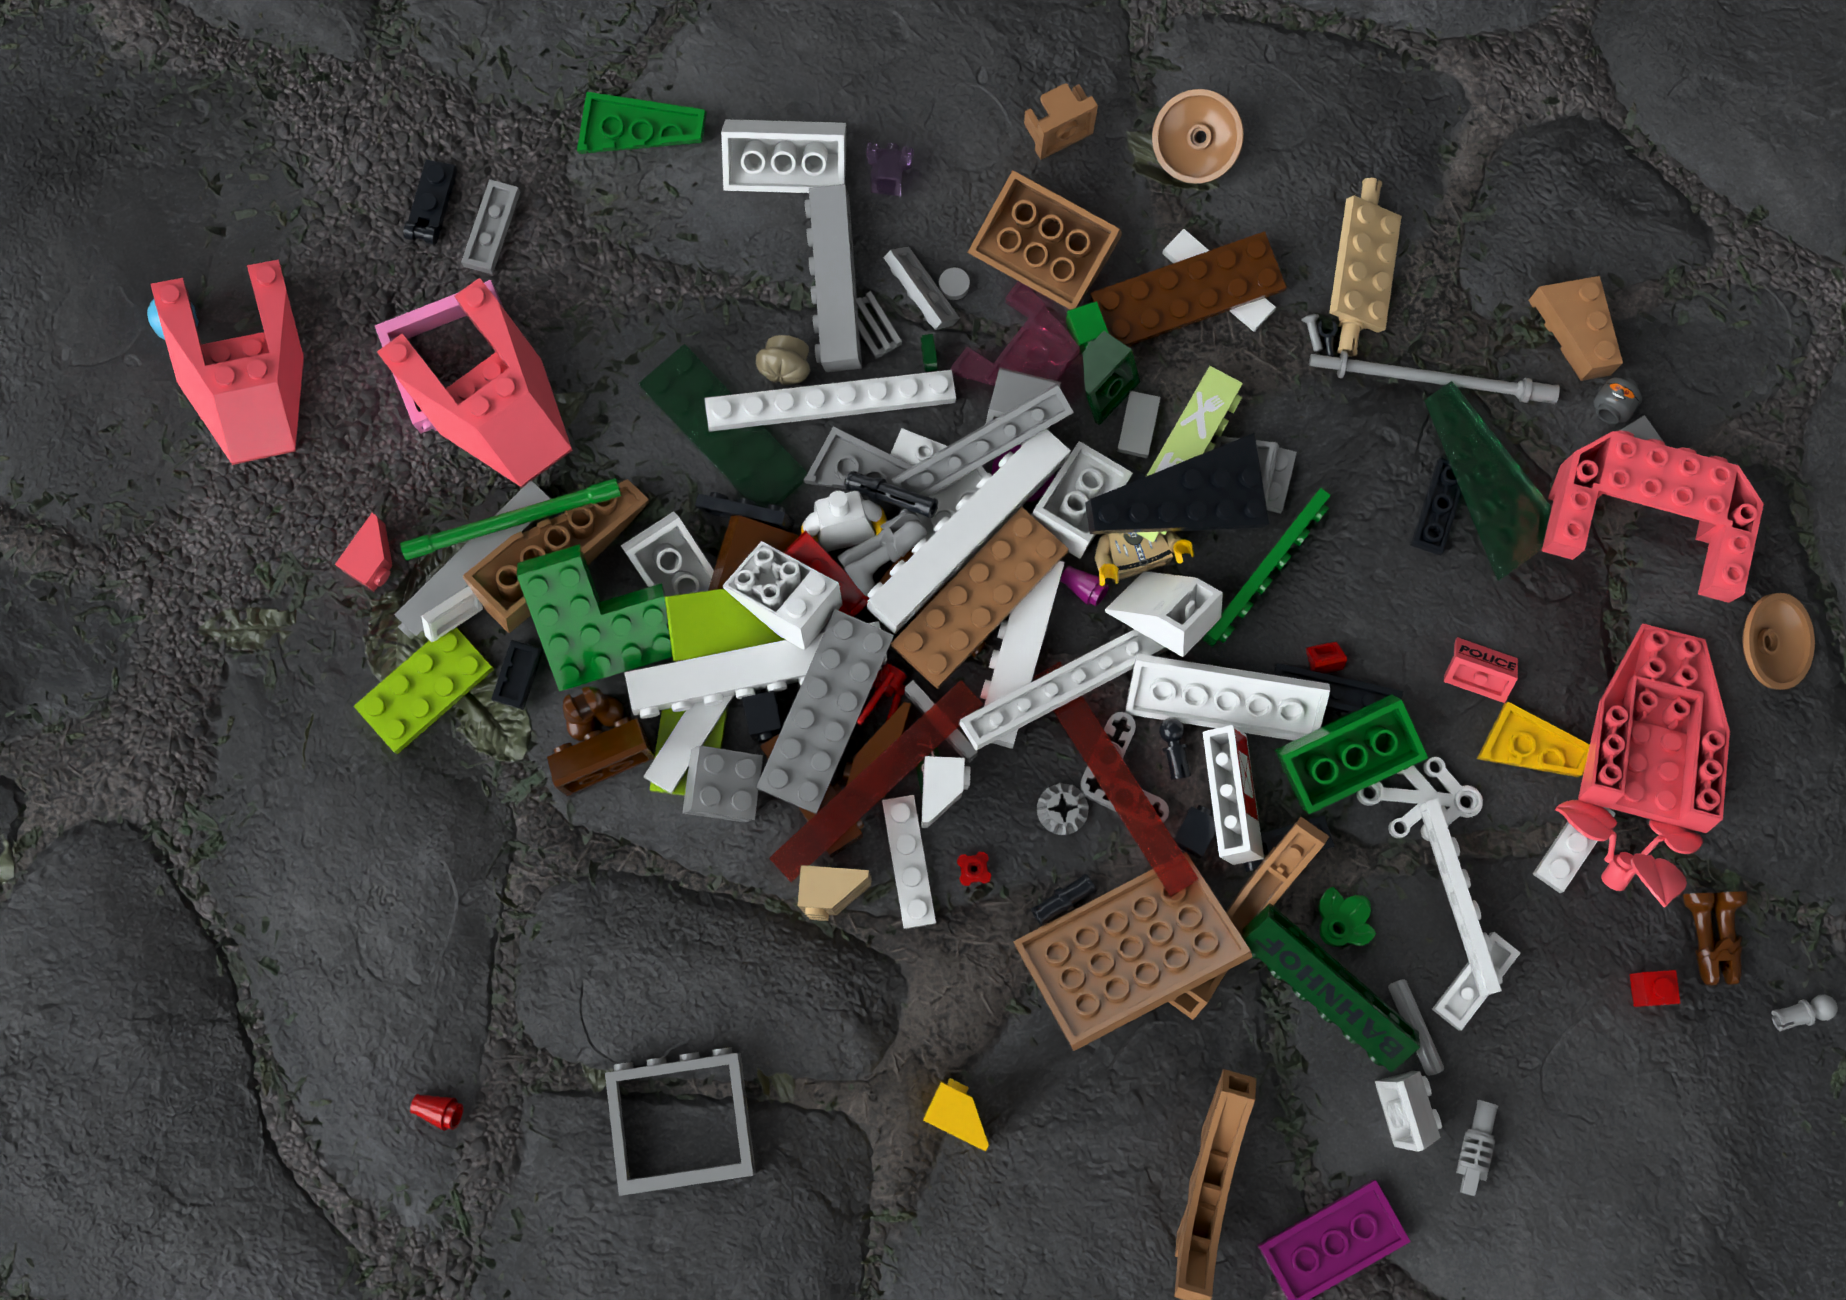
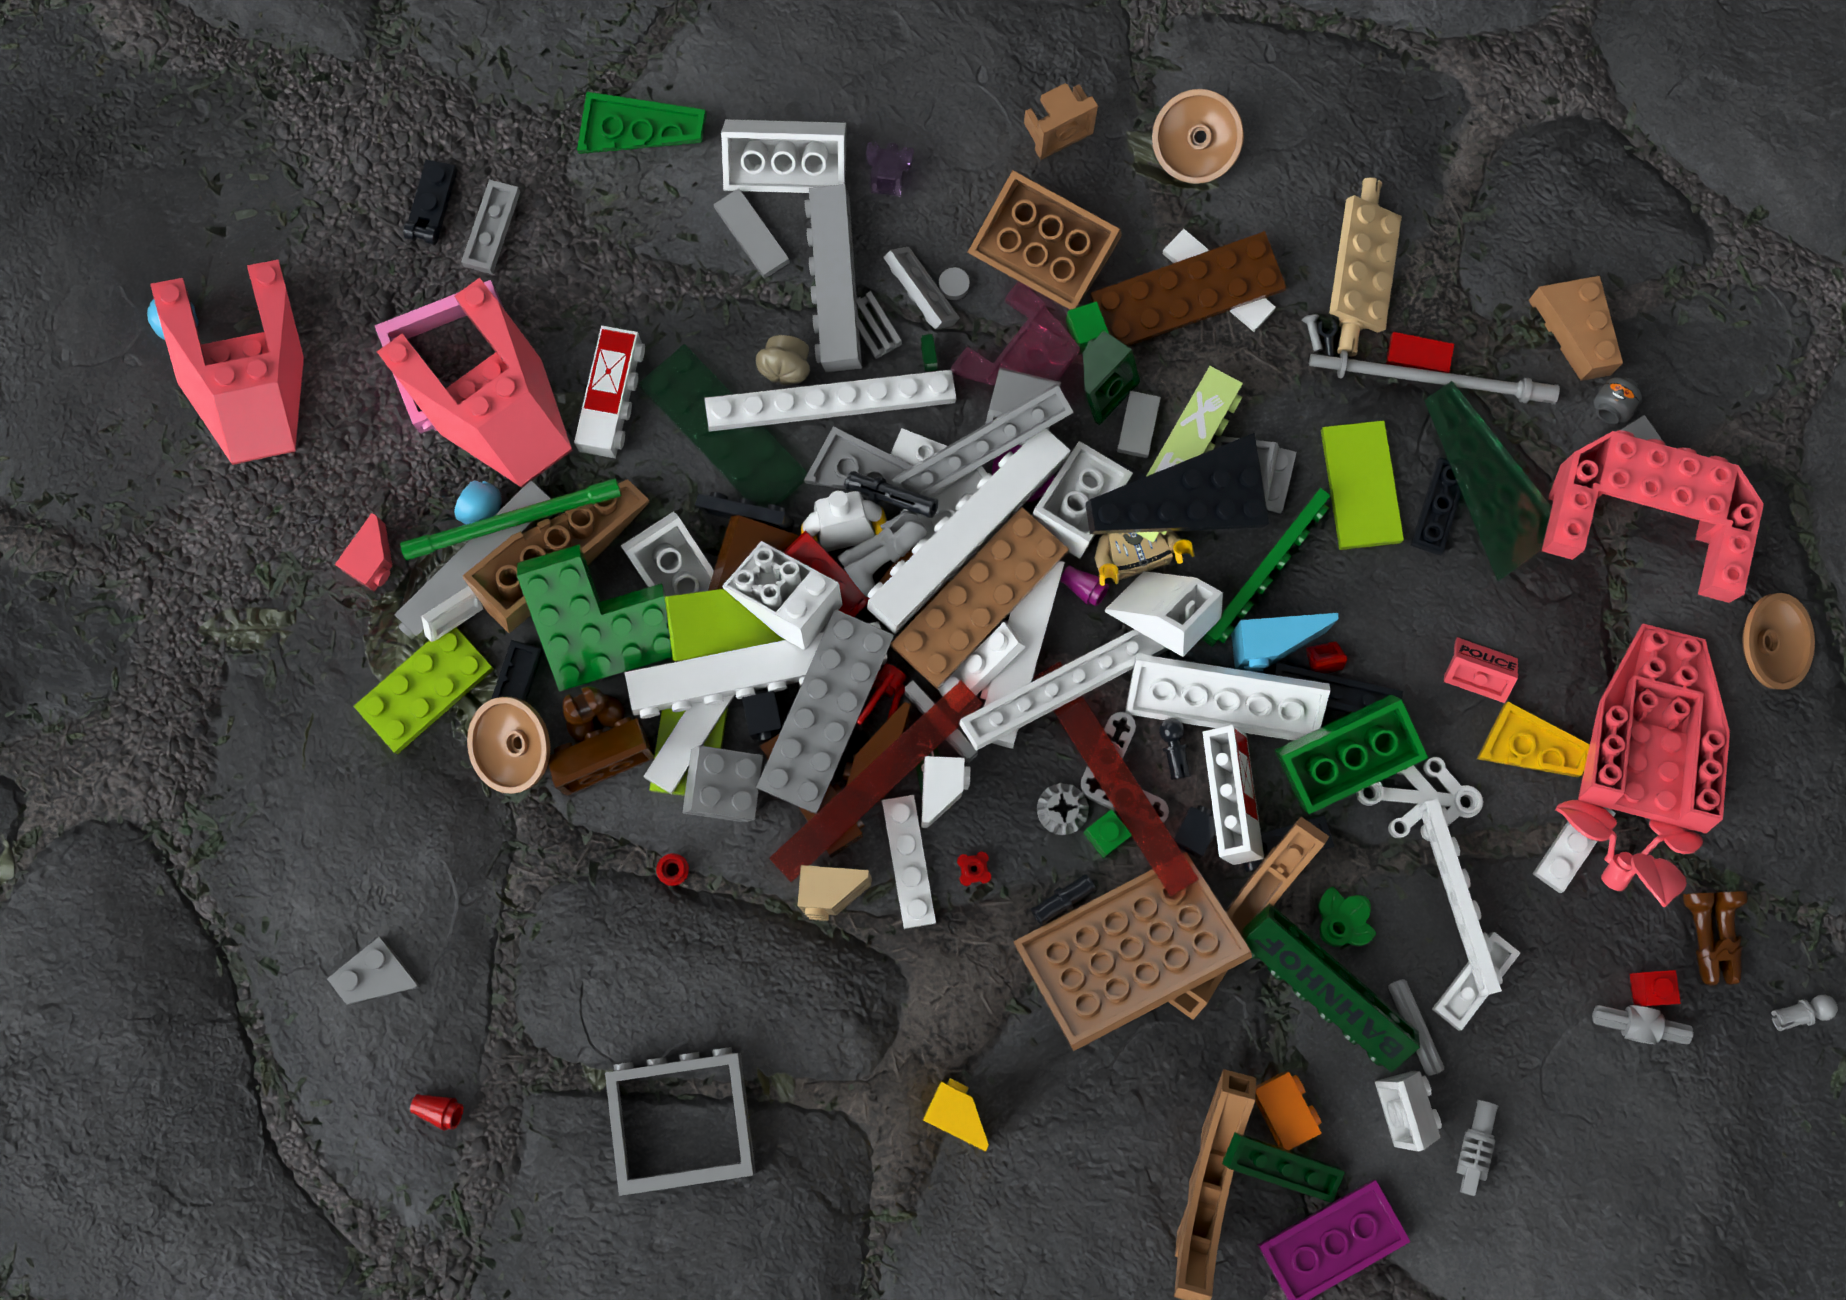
none -> light grey wing [327,936,420,1005]
none -> medium azure hair [454,480,502,524]
none -> medium nougat dish [467,696,550,794]
none -> white brick [574,326,645,459]
none -> red plate [656,853,689,886]
none -> light grey tile [714,188,790,279]
none -> white plate [938,622,1025,713]
none -> green brick [1083,809,1132,859]
none -> dark green plate [1222,1132,1345,1203]
none -> medium azure slope [1231,613,1339,673]
none -> orange brick [1255,1071,1322,1150]
none -> lime tile [1321,421,1404,550]
none -> red tile [1386,332,1454,373]
none -> light grey axle [1592,1005,1694,1045]

